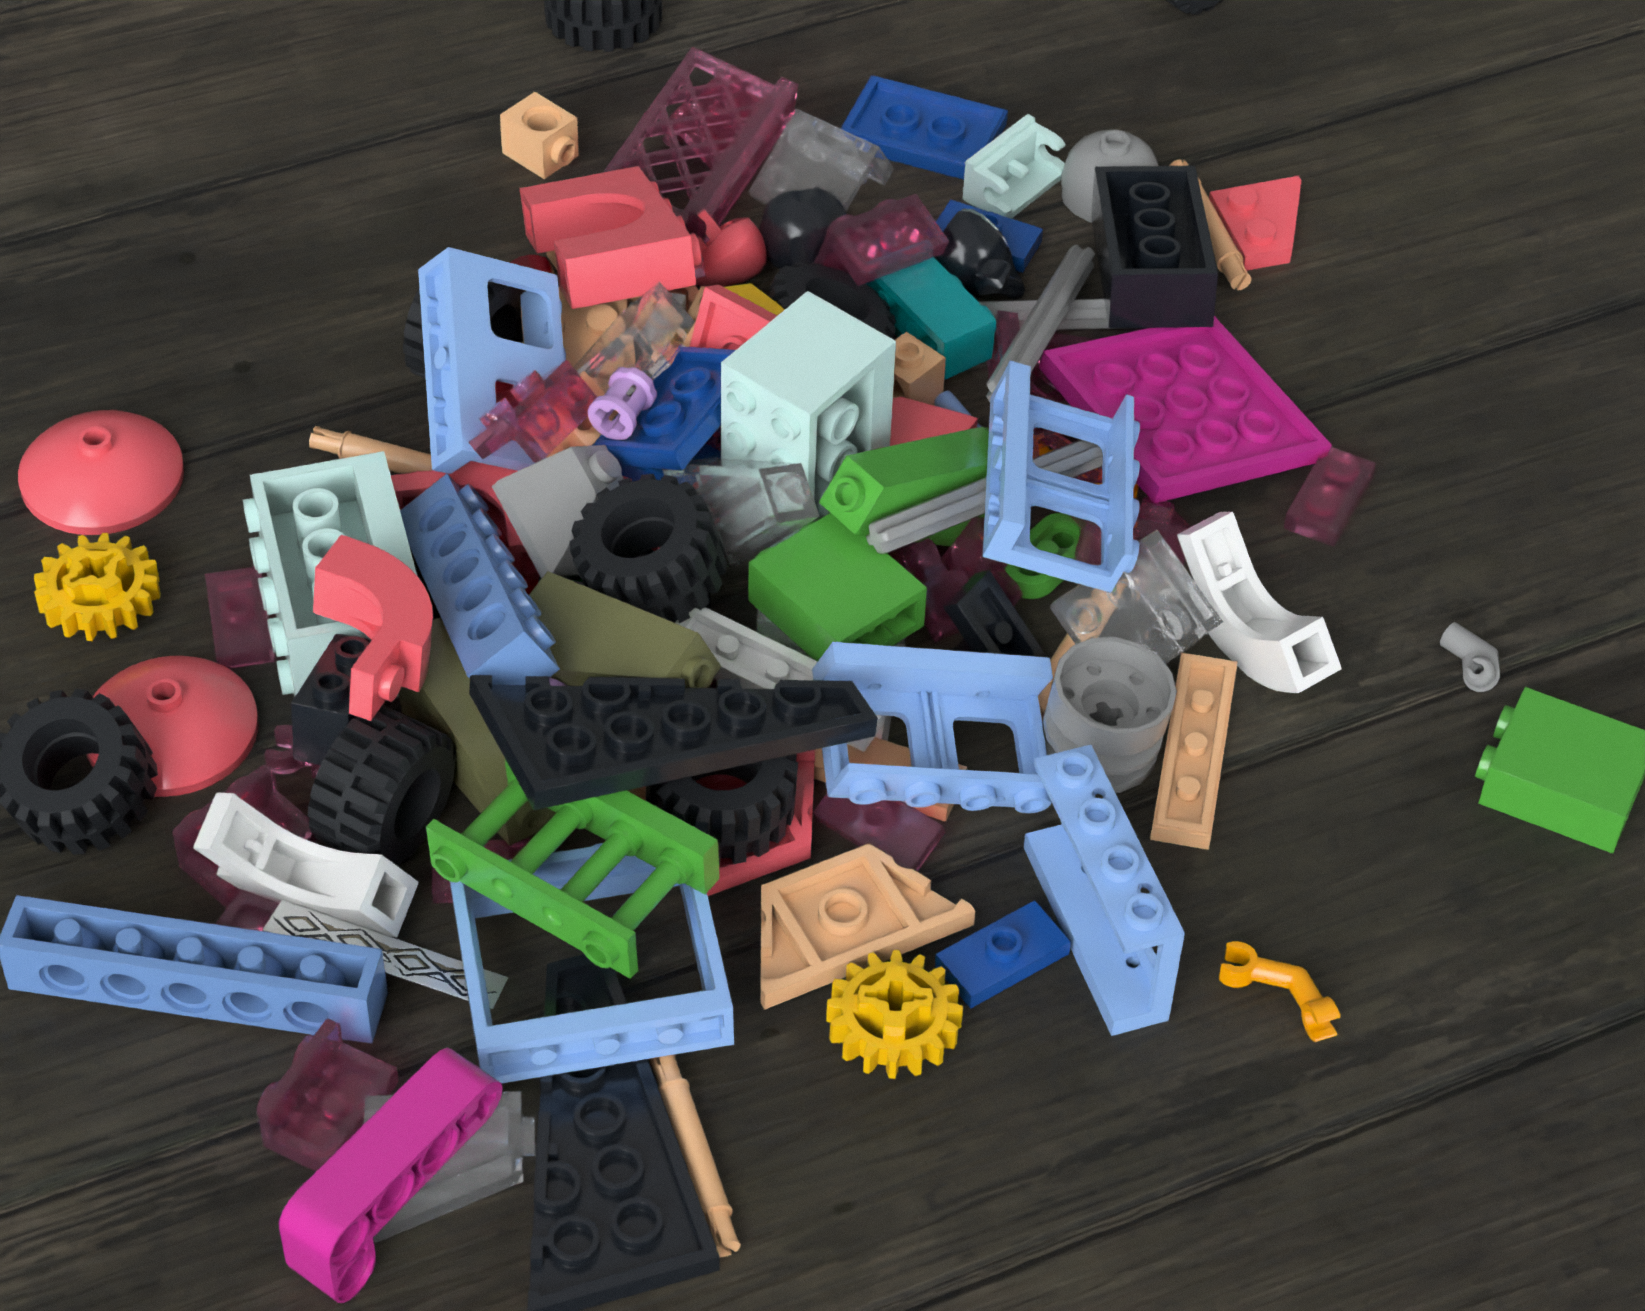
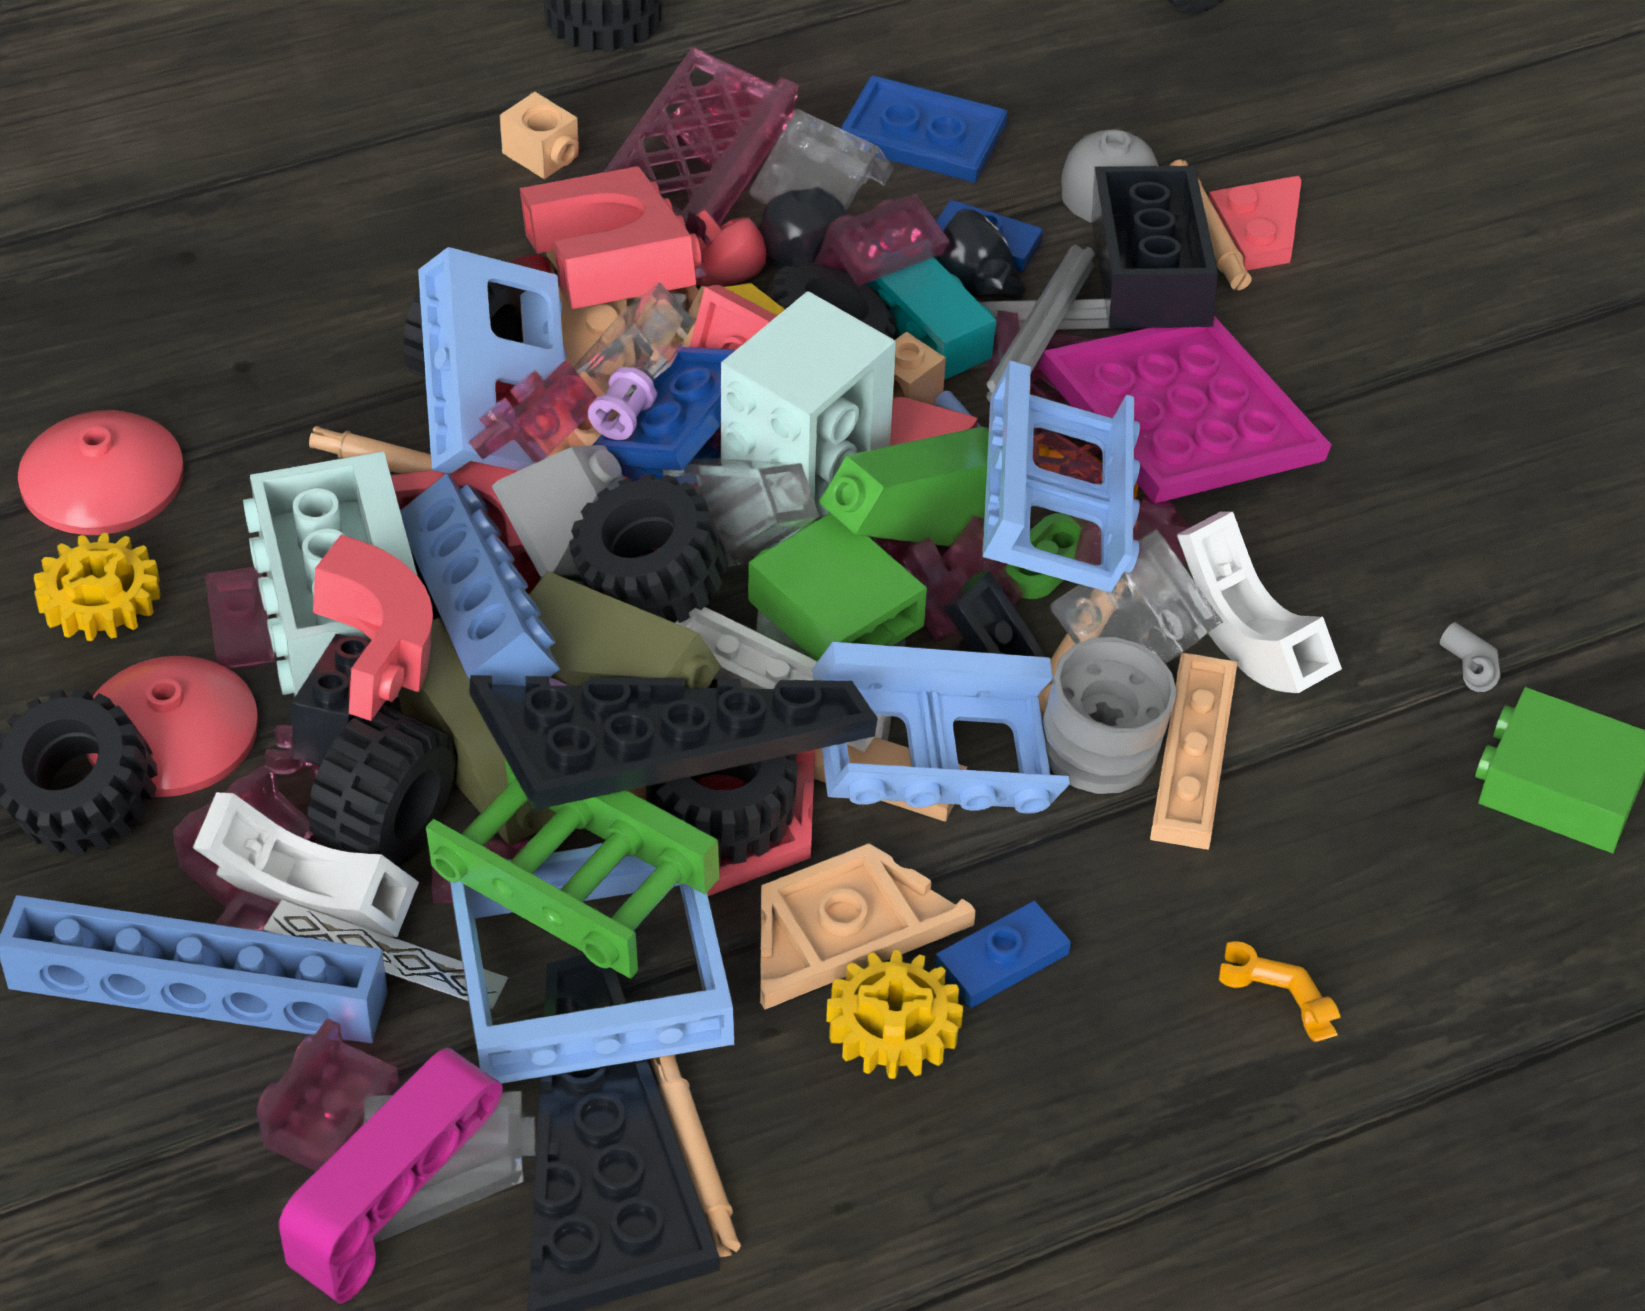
clear pink plate [813,793,945,872] -> none
light grey axle [866,440,1103,554] -> none
light aqua hinge [963,114,1065,219] -> none
light blue window [1024,744,1185,1036] -> none
clear pink plate [1284,447,1376,547] -> none

